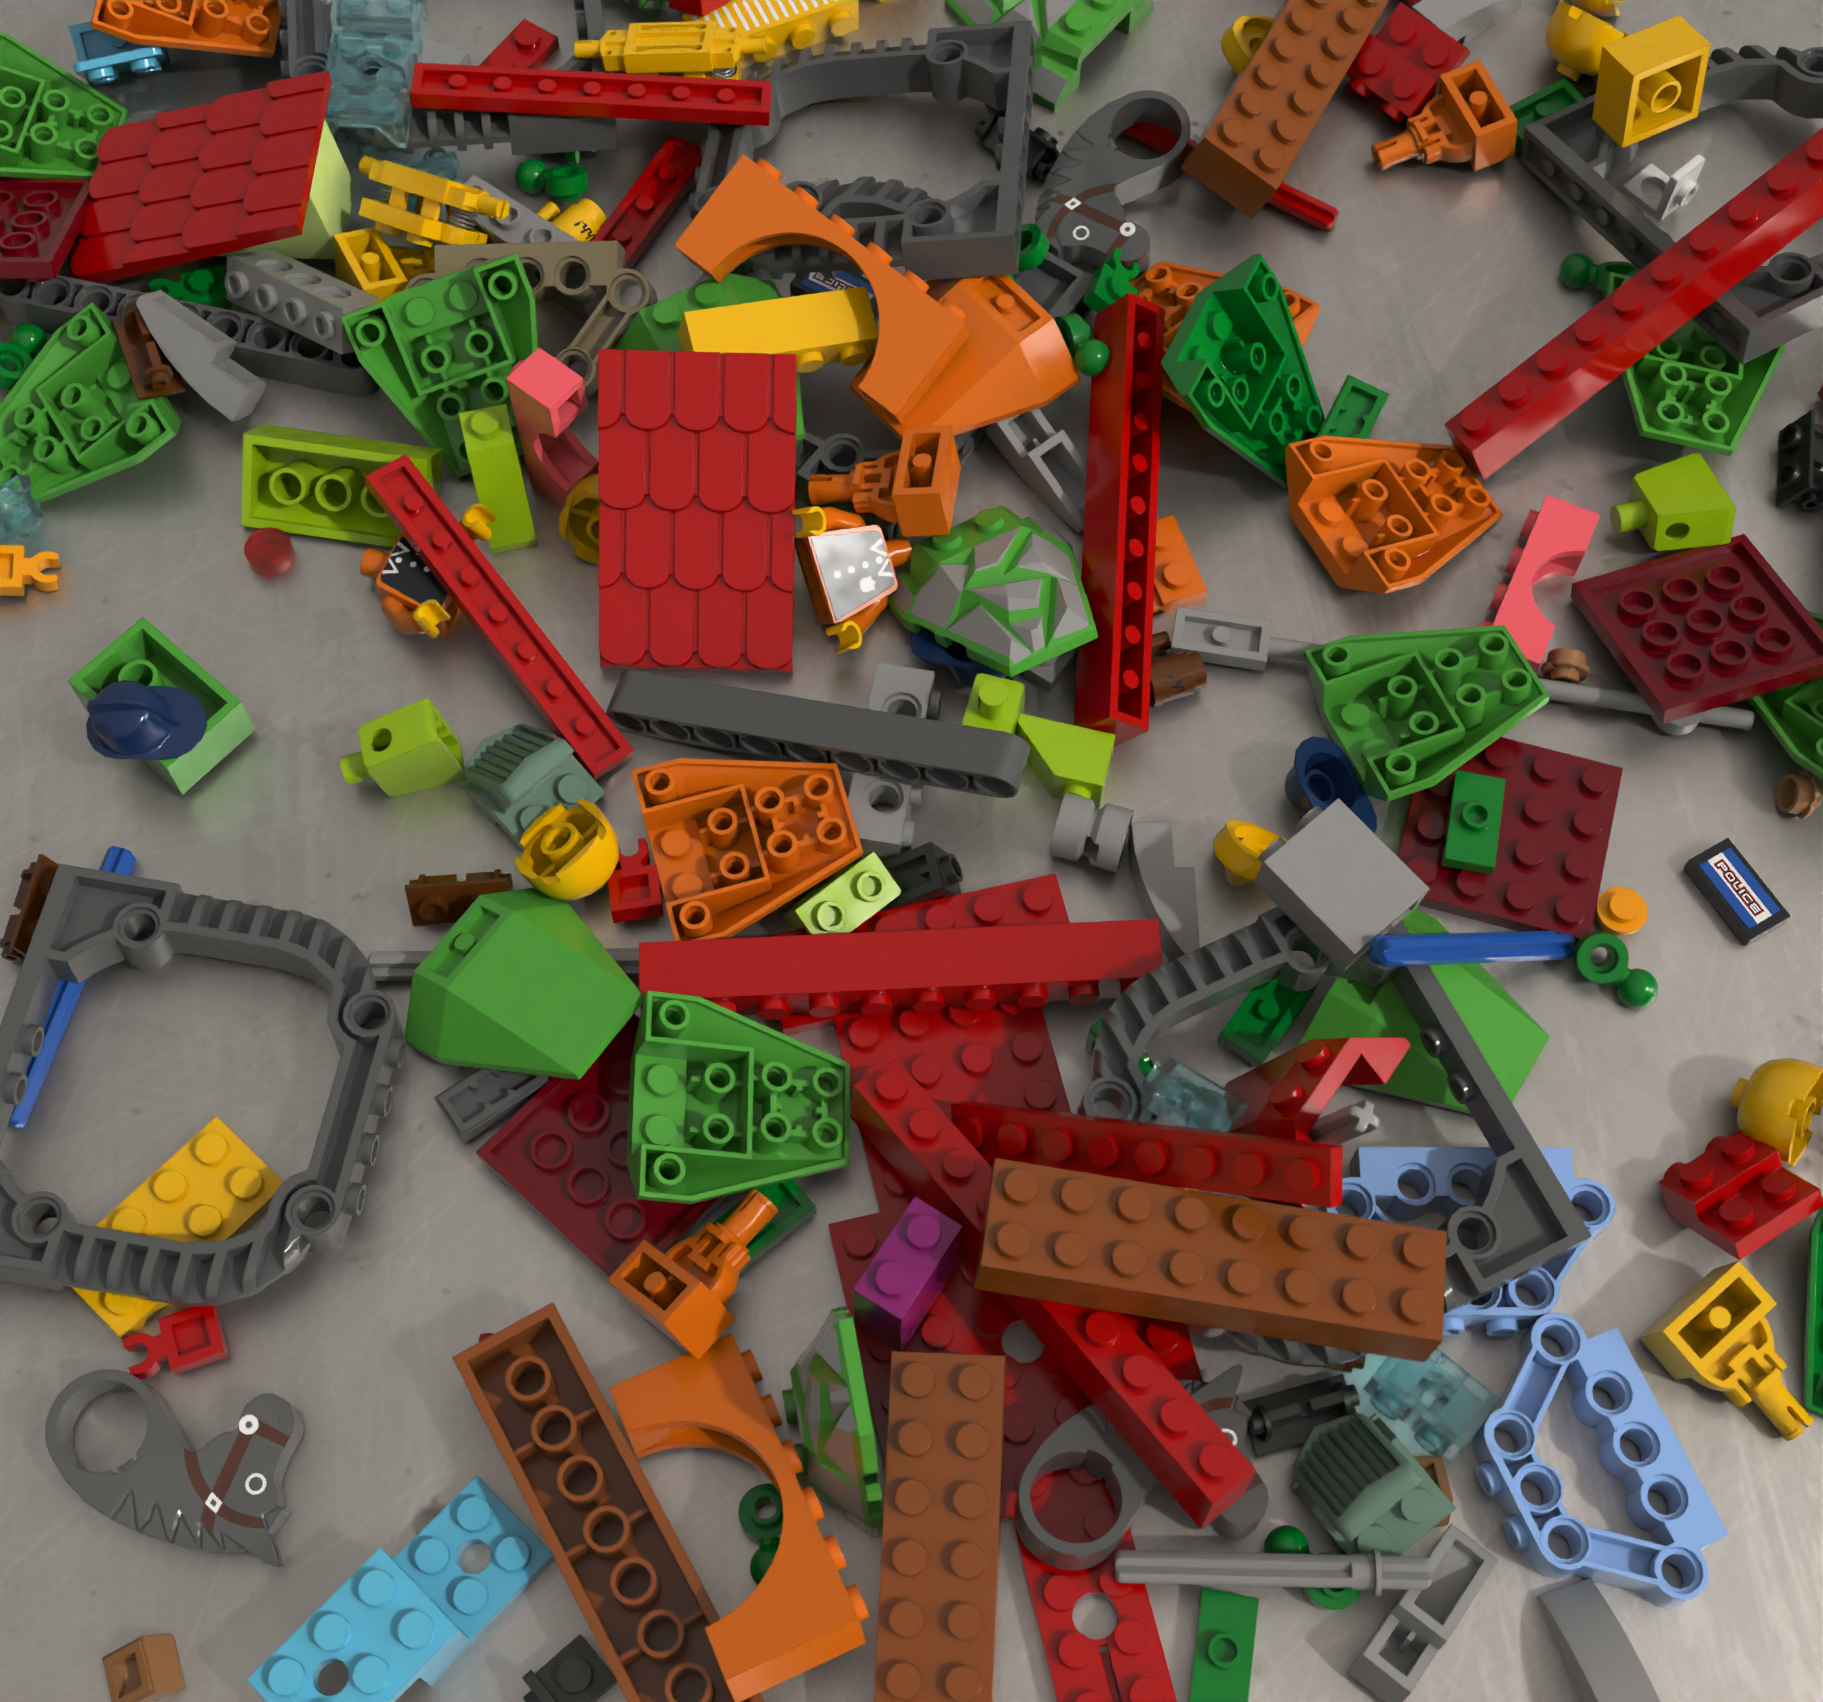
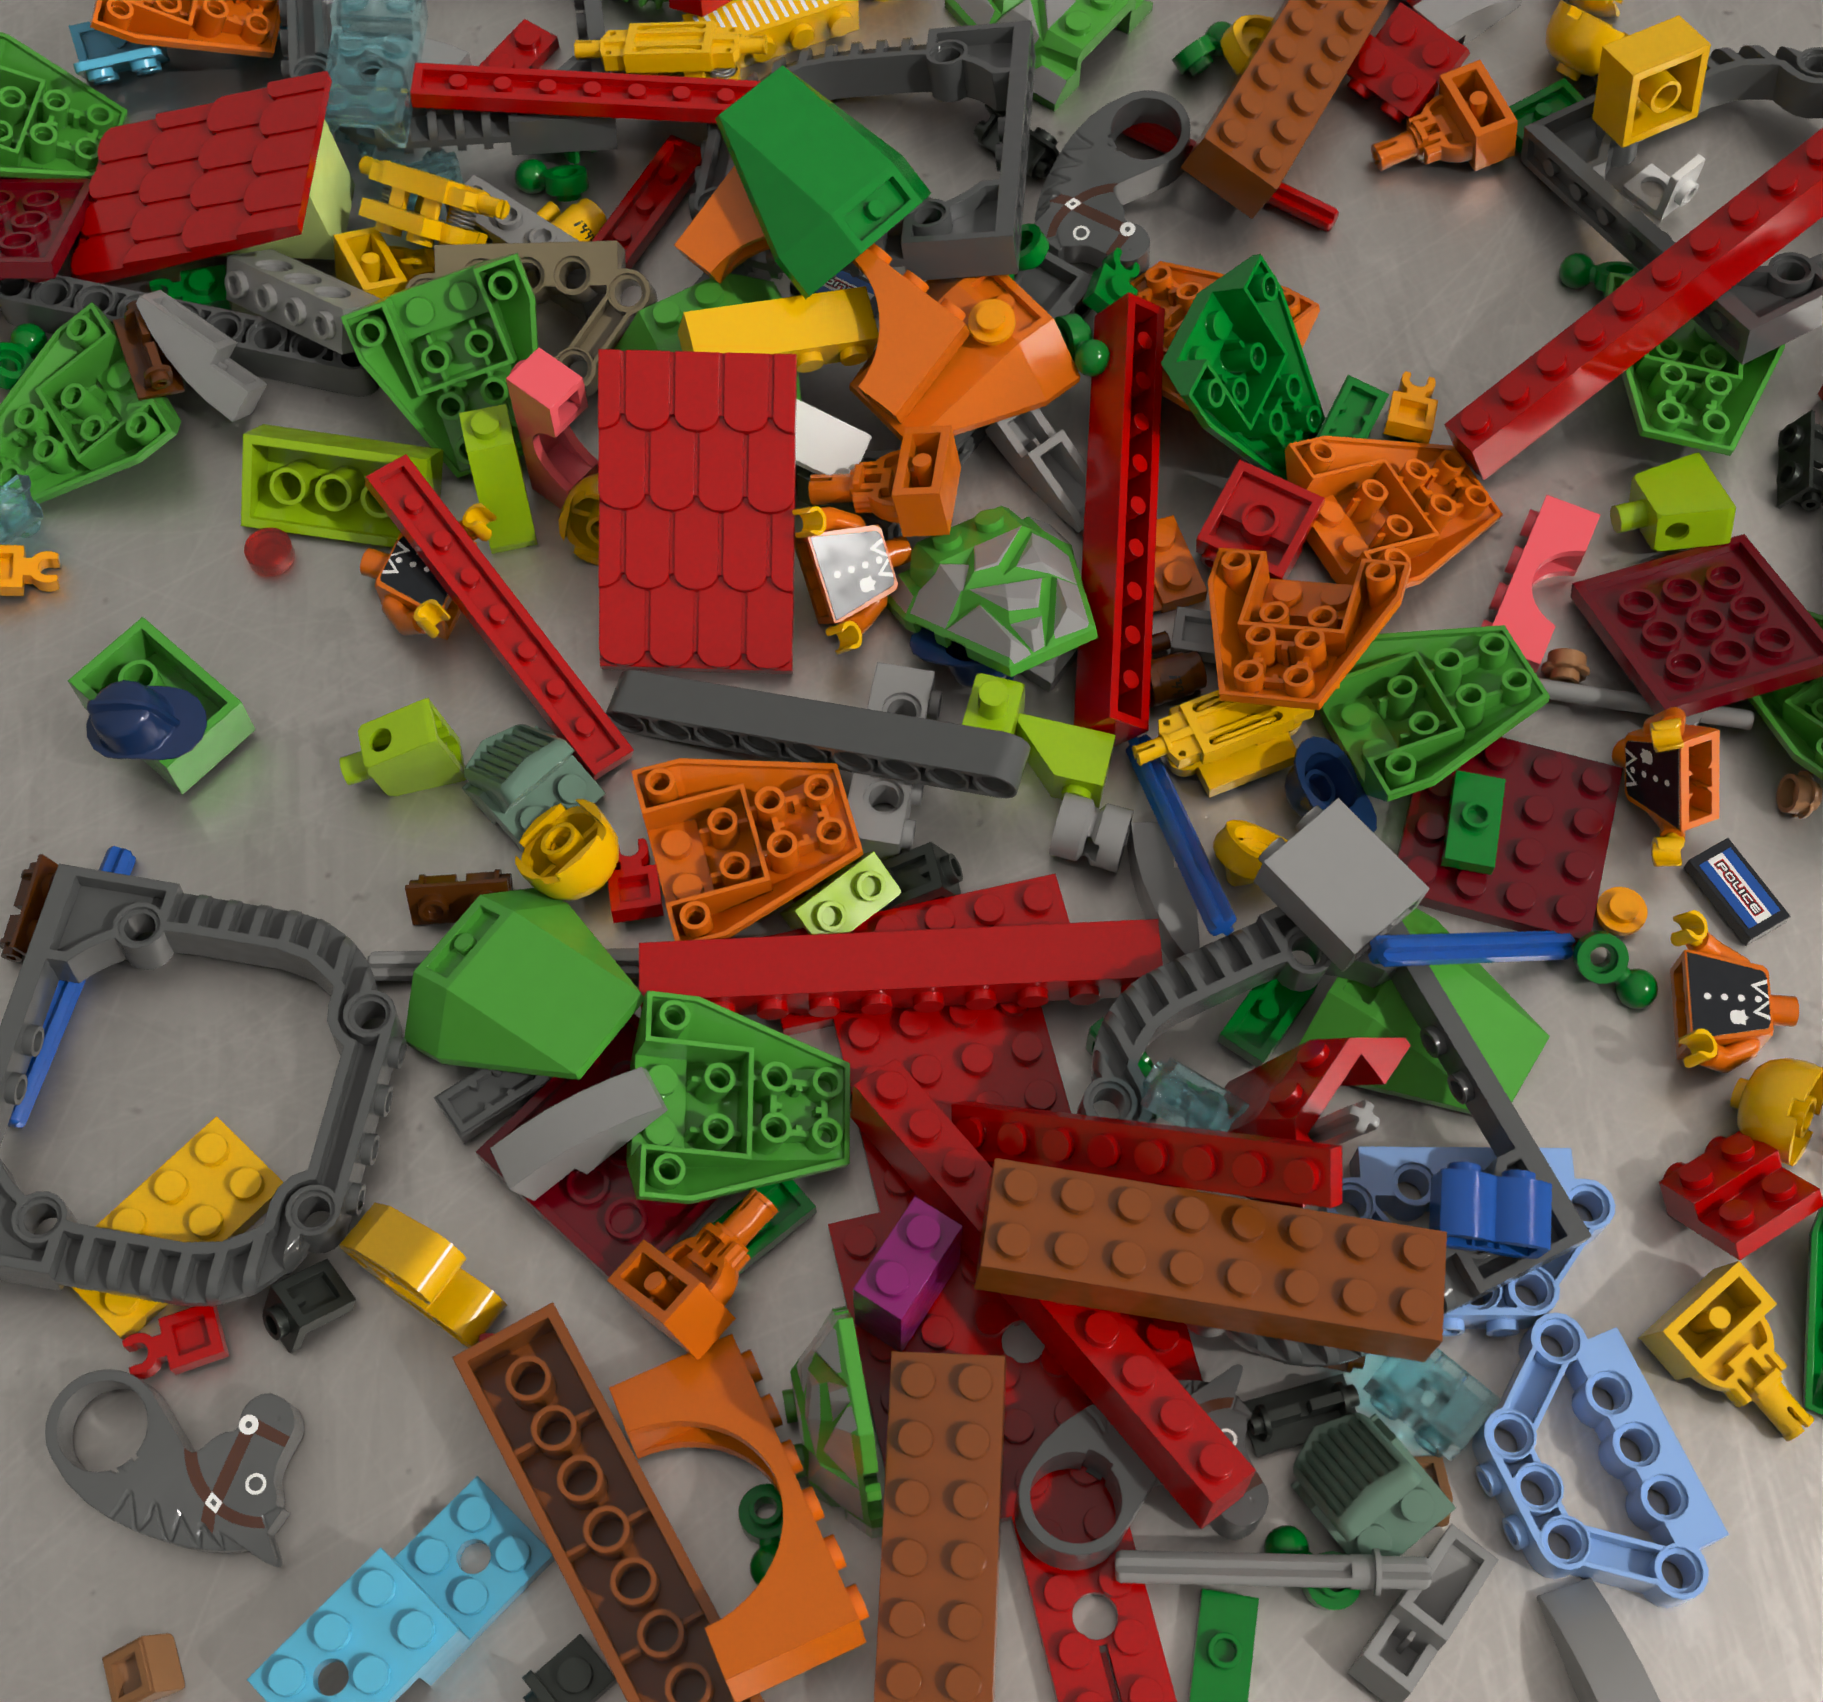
none -> pearl dark grey bracket [262,1259,356,1353]
none -> yellow connector [339,1202,507,1348]
none -> light grey slope [490,1067,668,1201]
none -> green wedge [715,65,931,299]
none -> white slope [796,399,871,475]
none -> light orange plate [968,299,1016,346]
none -> blue axle [1125,734,1237,936]
none -> yellow piece [1132,684,1340,798]
none -> green plate [1172,21,1231,77]
none -> red plate [1196,459,1325,580]
none -> orange wedge [1207,548,1411,710]
none -> light orange plate [1383,371,1438,444]
none -> blue brick [1429,1162,1552,1259]
none -> torso [1612,707,1720,867]
none -> torso [1670,910,1799,1073]

